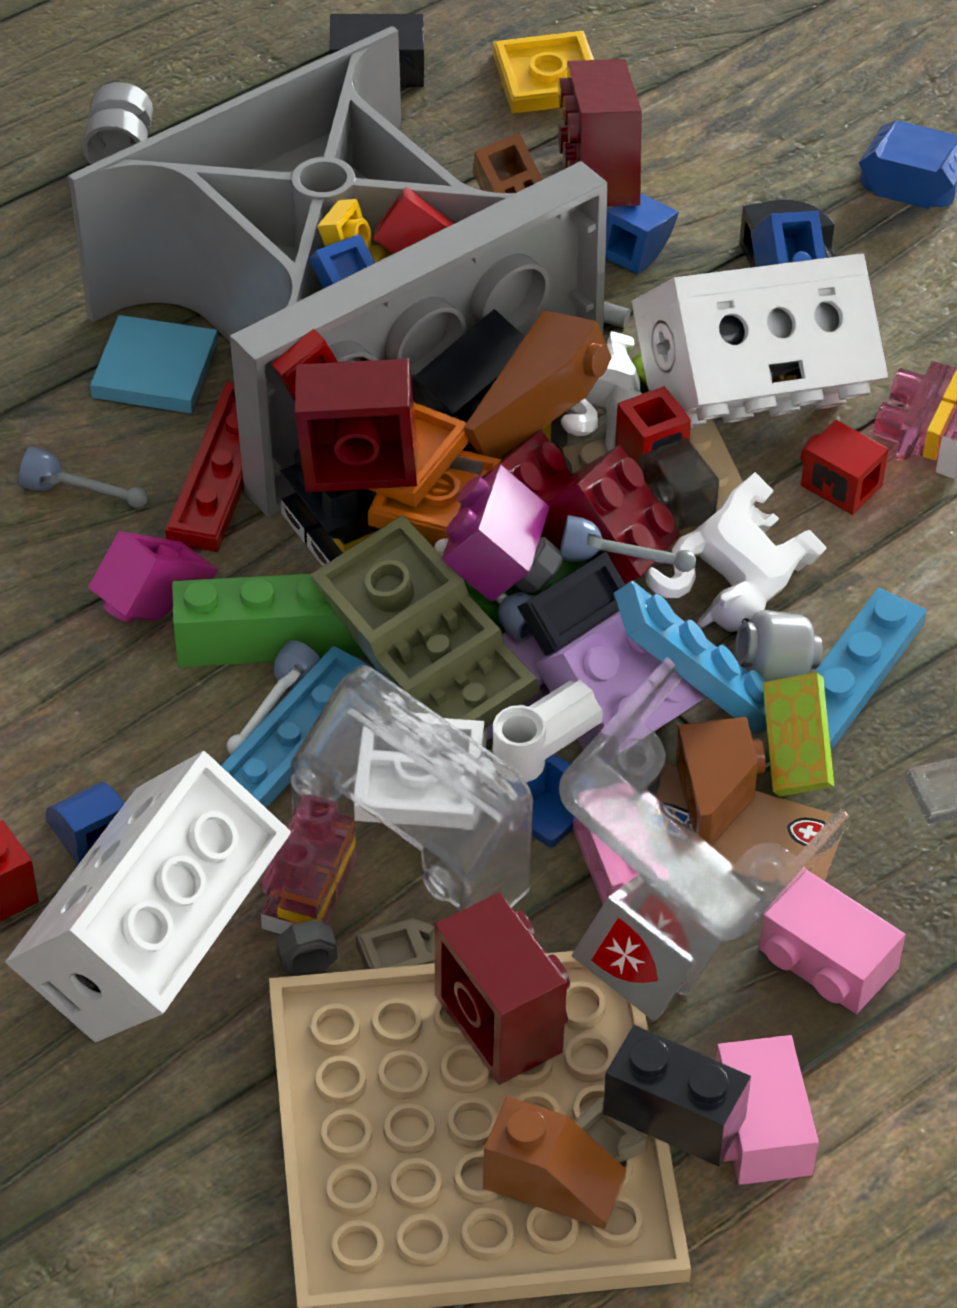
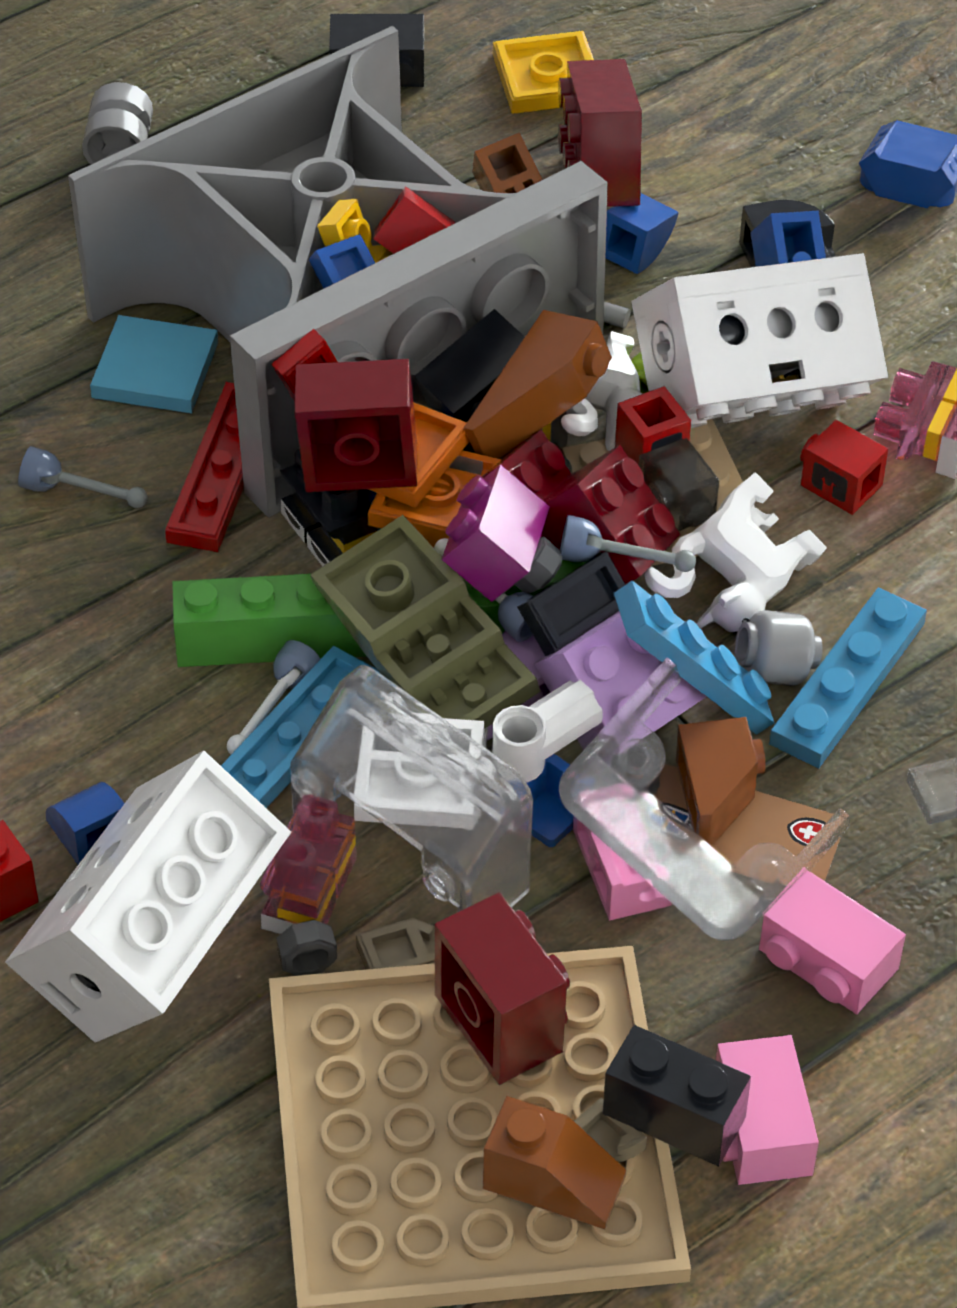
dark pink slope [88,531,219,622] -> none
piece [571,873,724,1020] -> none
lime tile [763,672,834,797] -> none

